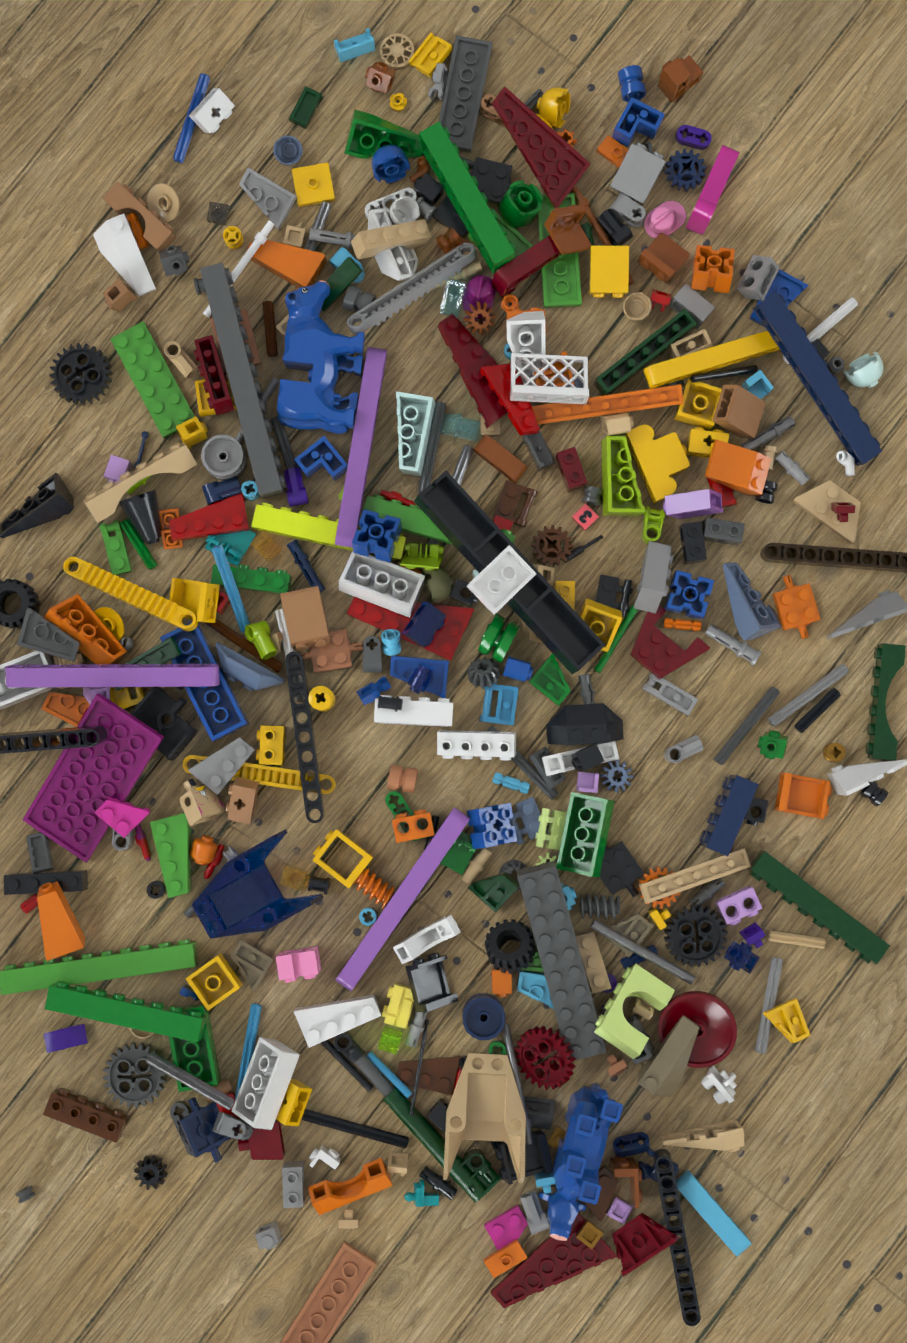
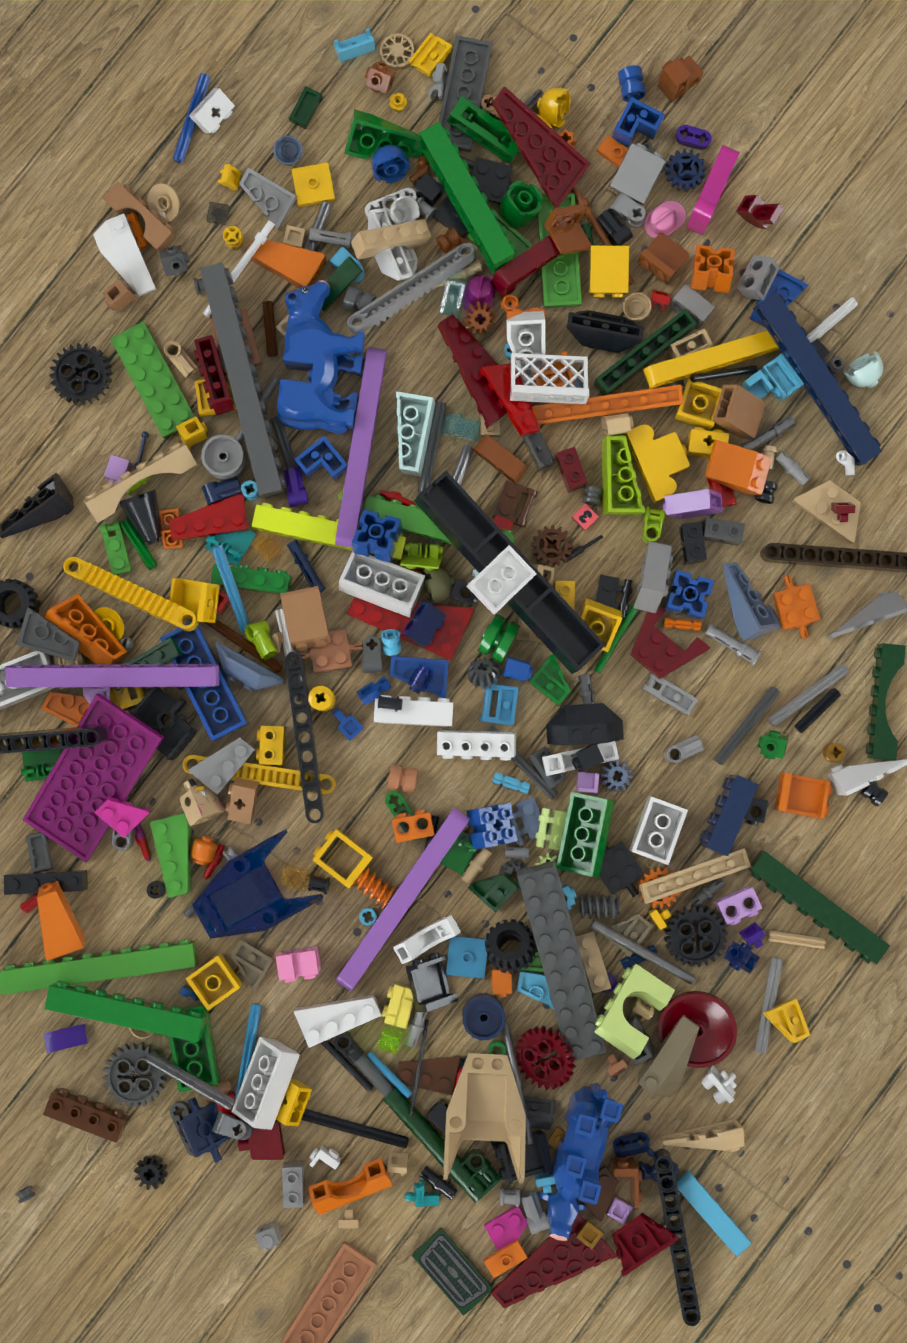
none -> green hinge [21,739,61,782]
none -> yellow tile [218,164,242,191]
none -> blue plate [332,708,364,741]
none -> tile [412,1227,493,1316]
none -> green brick [446,96,519,164]
none -> dark azure plate [446,936,487,979]
none -> light grey bush [499,1187,520,1207]
none -> light grey pin [505,846,529,861]
none -> black wedge [566,310,644,353]
none -> white brick [629,796,688,865]
none -> dark red brick [736,195,783,229]
none -> medium azure hinge [761,353,804,401]

